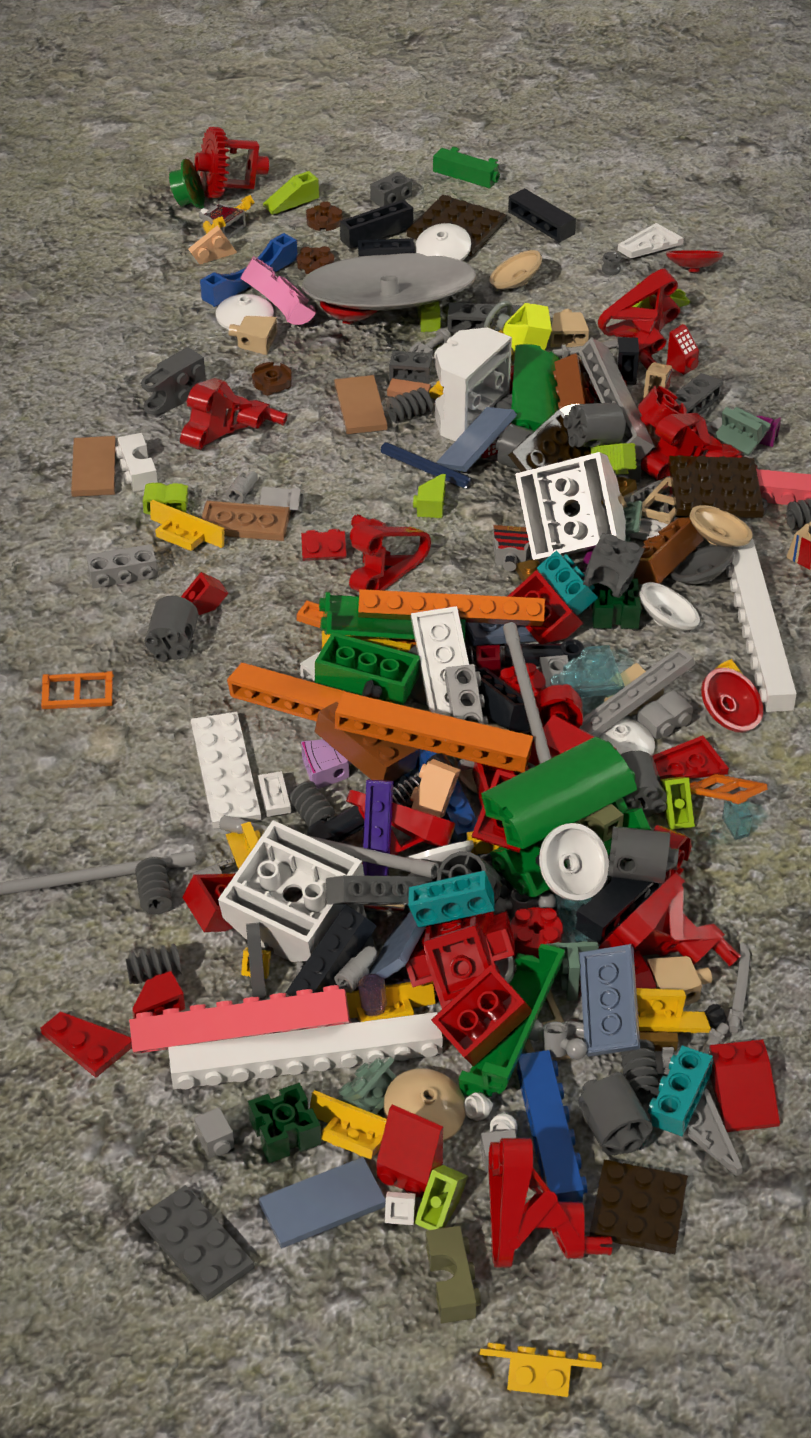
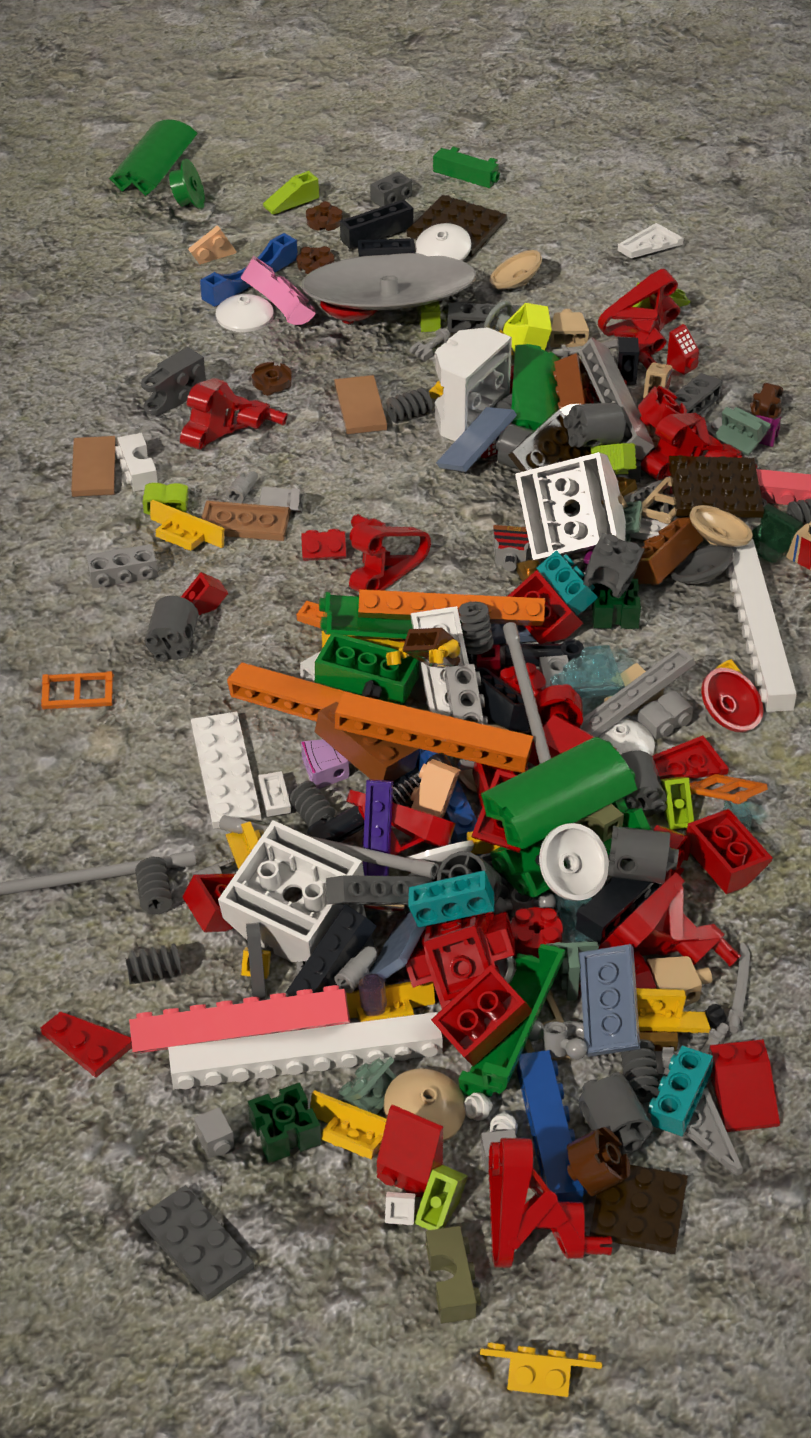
red slope [132,971,186,1019] -> none
red piece [194,127,269,198] -> none
torso [199,195,255,239] -> none
tan torso [229,316,277,355] -> none
sand blue tile [259,1157,386,1249] -> none
dark blue axle [381,442,471,489] -> none
nougat tile [387,378,431,397] -> none
dark grey brick [389,350,432,384] -> none
lime slope [413,474,446,518] -> none
black brick [508,188,576,243] -> none
dark grey wheel [602,252,622,275] -> none
white dish [639,582,700,631] -> none
red dish [666,250,724,272] -> none
none -> green cylinder [109,119,198,196]
none -> torso [386,628,461,667]
none -> dark grey piece [459,602,494,655]
none -> reddish brown brick [567,1127,630,1196]
none -> red slope [685,809,773,894]
none -> reddish brown piece [750,383,783,420]
none -> clear green bracket [752,504,803,563]

